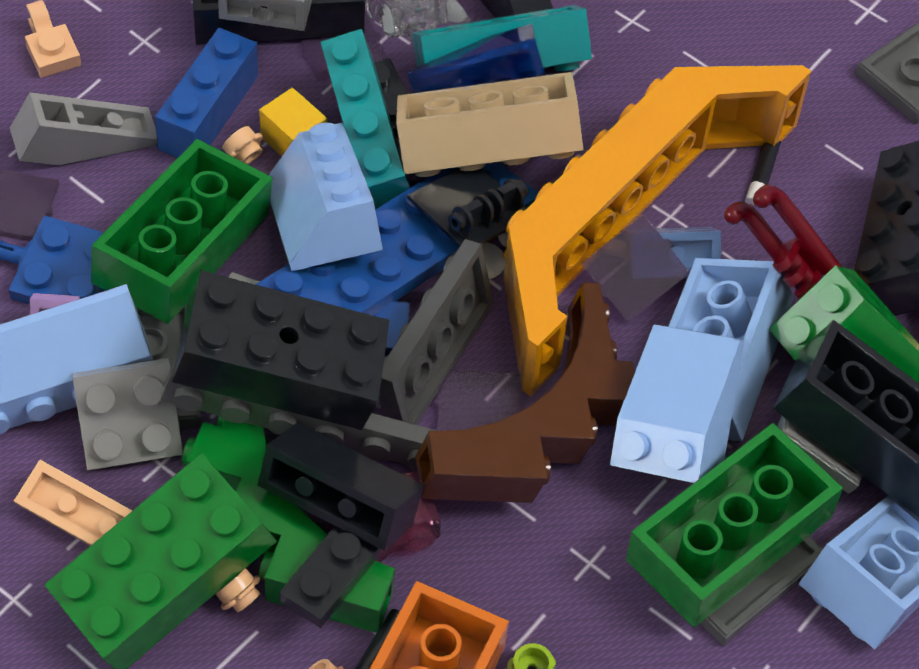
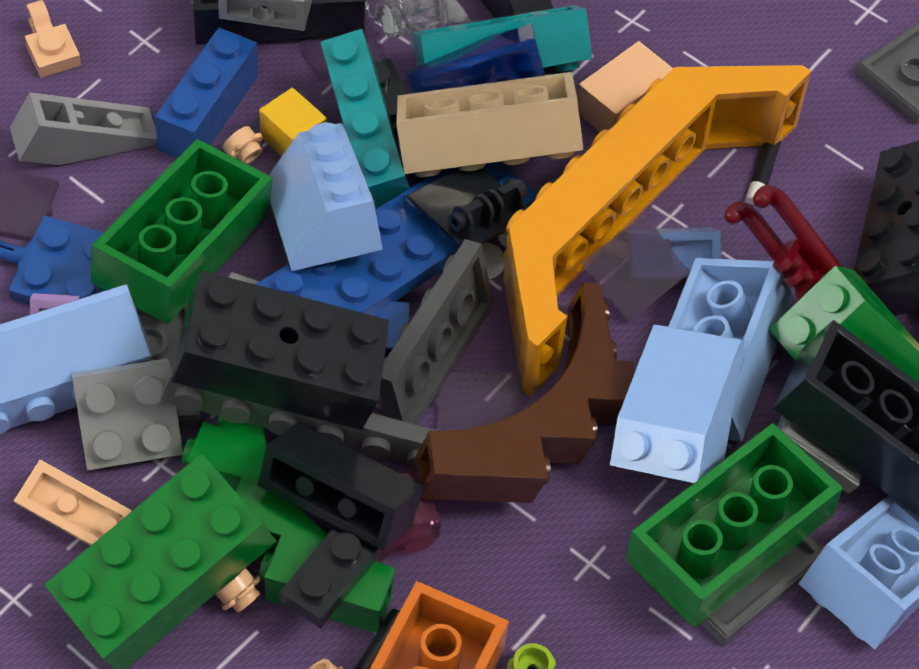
none -> light nougat brick [577,41,673,132]

